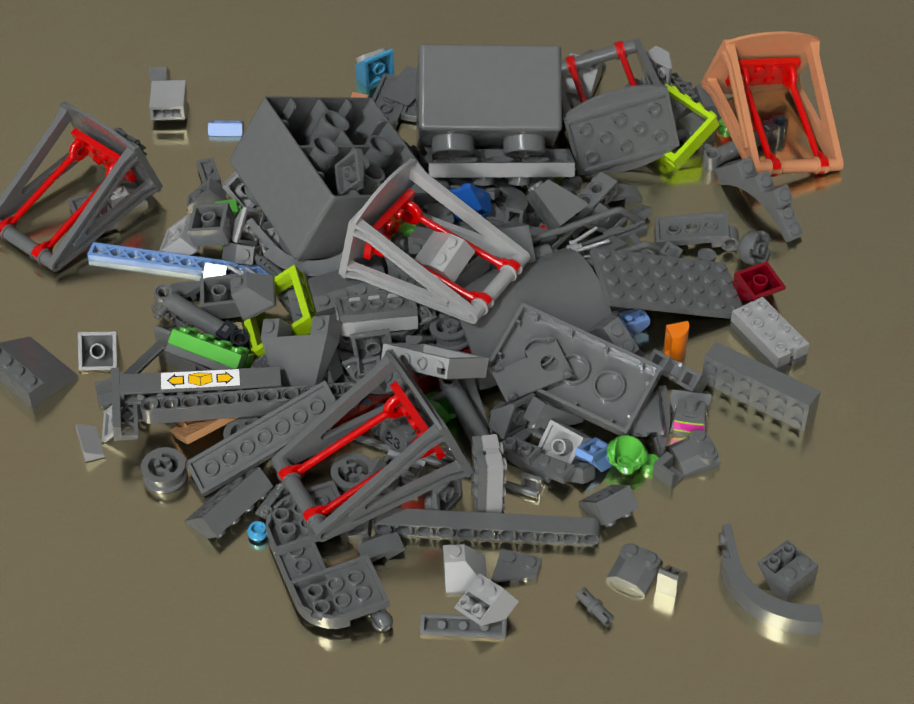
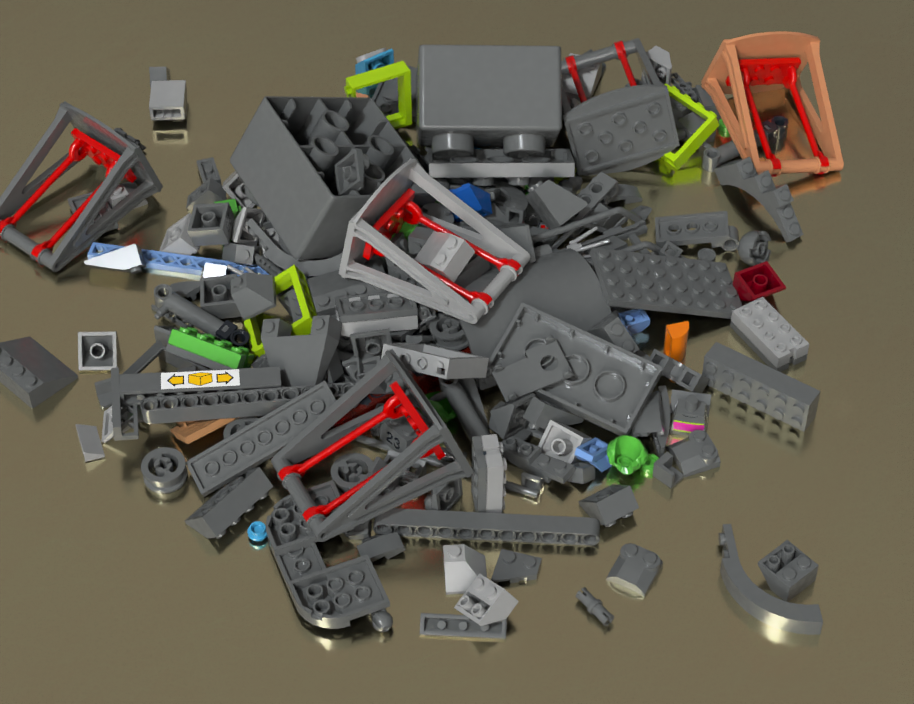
slope [208,120,244,136] -> none
dark grey hinge [255,483,290,520] -> none
slope [656,565,688,598] -> none
none -> slope [84,243,146,274]
none -> lime window [344,61,412,130]

